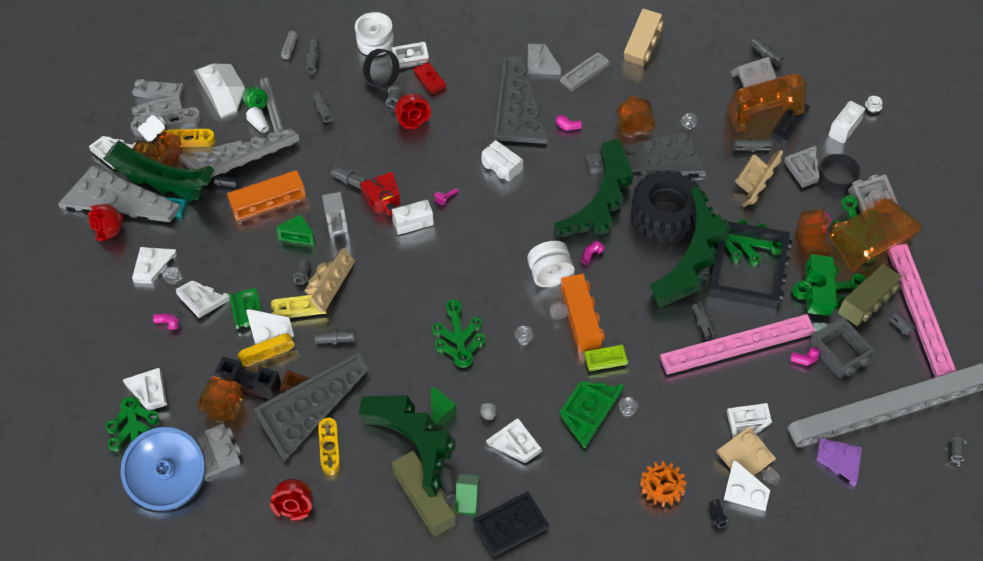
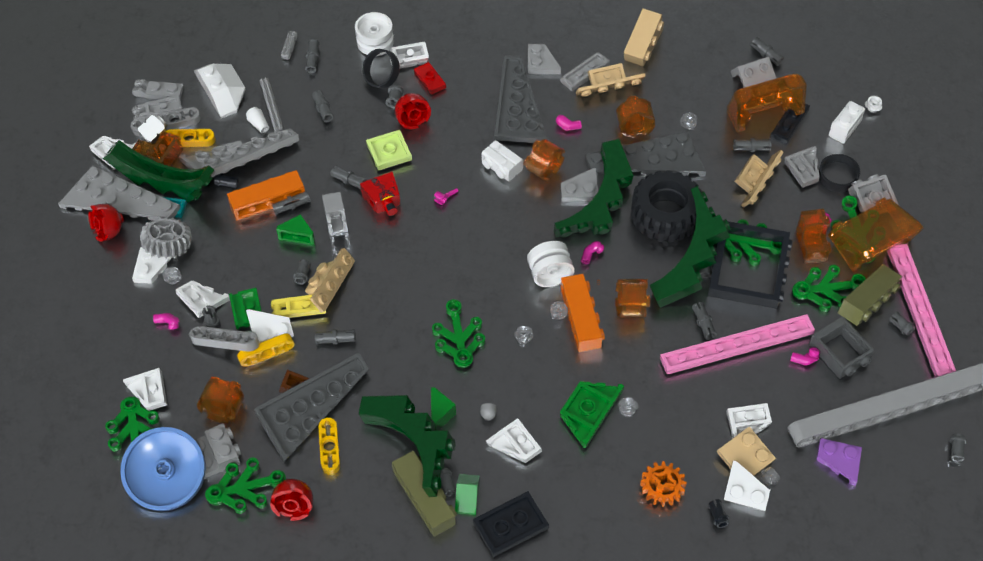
black arch [215,356,281,400] -> none
green head [243,85,268,109] -> none
white brick [392,200,434,235] -> none
lime plate [584,344,628,372] -> none
green arch [805,254,838,316] -> none
none -> light grey gear [140,217,192,258]
none -> light grey beam [189,326,260,352]
none -> dark grey pin [202,305,219,328]
none -> green plant [205,457,286,514]
none -> dark grey pin [272,191,311,215]
none -> yellowish green plate [366,130,412,171]
none -> clear orange brick [523,139,565,181]
none -> light grey wing [560,168,598,202]
none -> tan bracket [576,63,646,97]
none -> clear orange brick [615,279,650,318]

